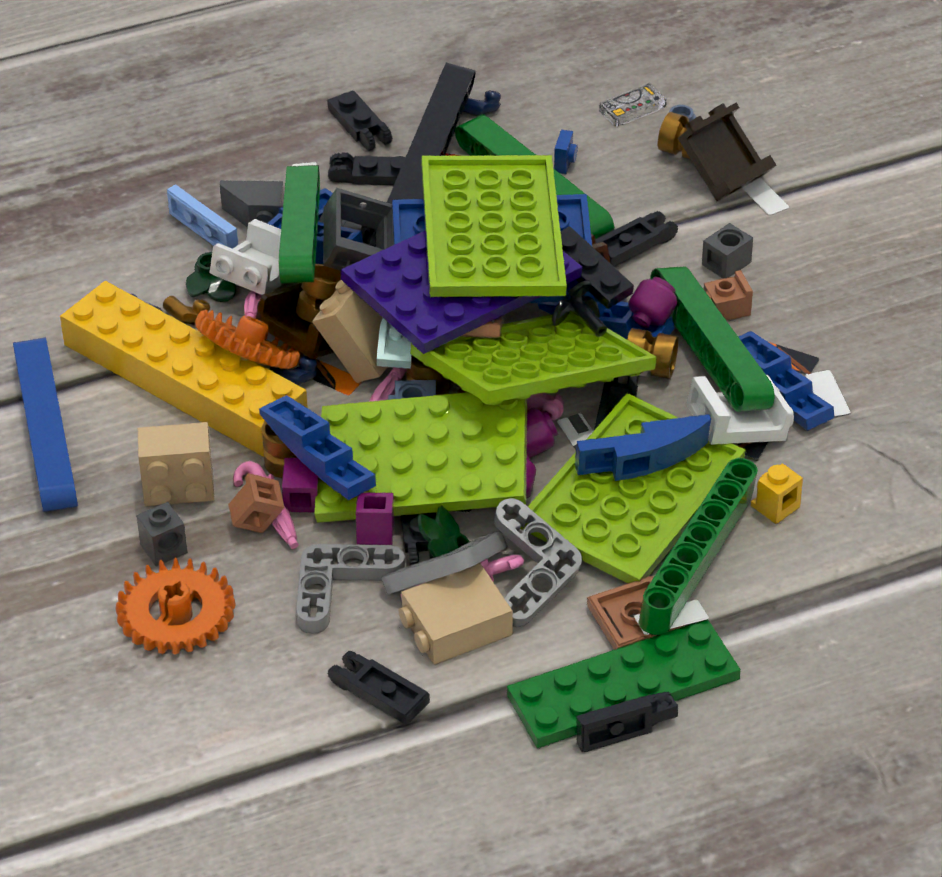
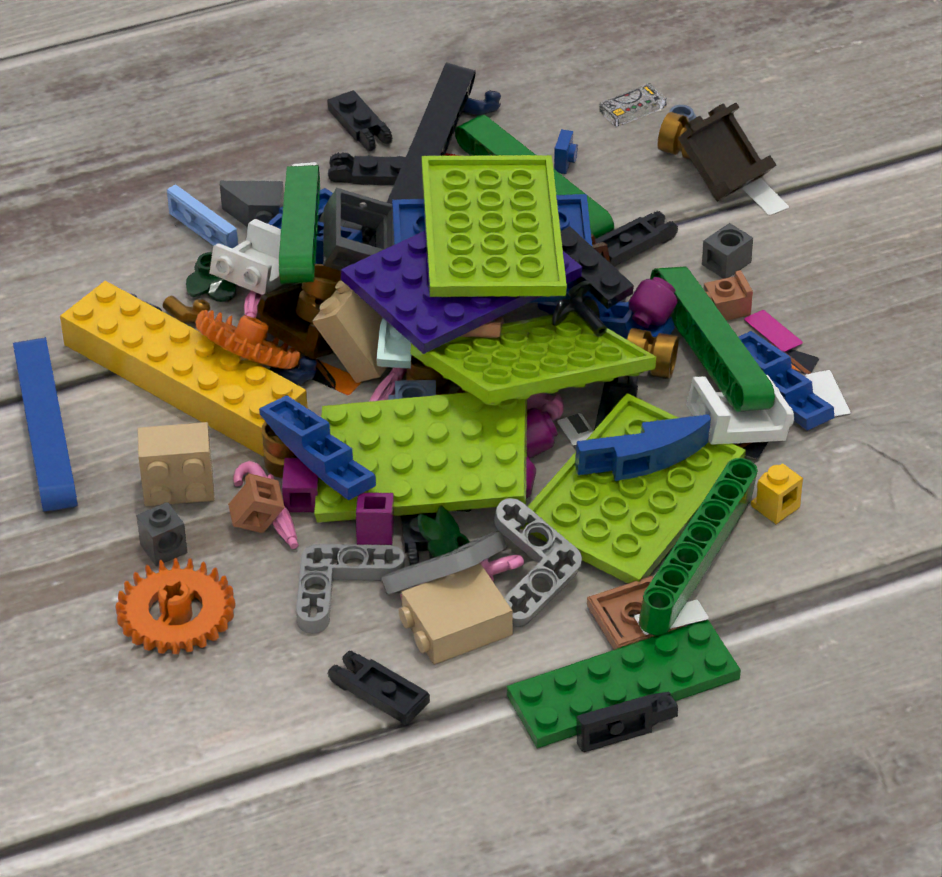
none -> dark pink sticker [744,310,803,352]

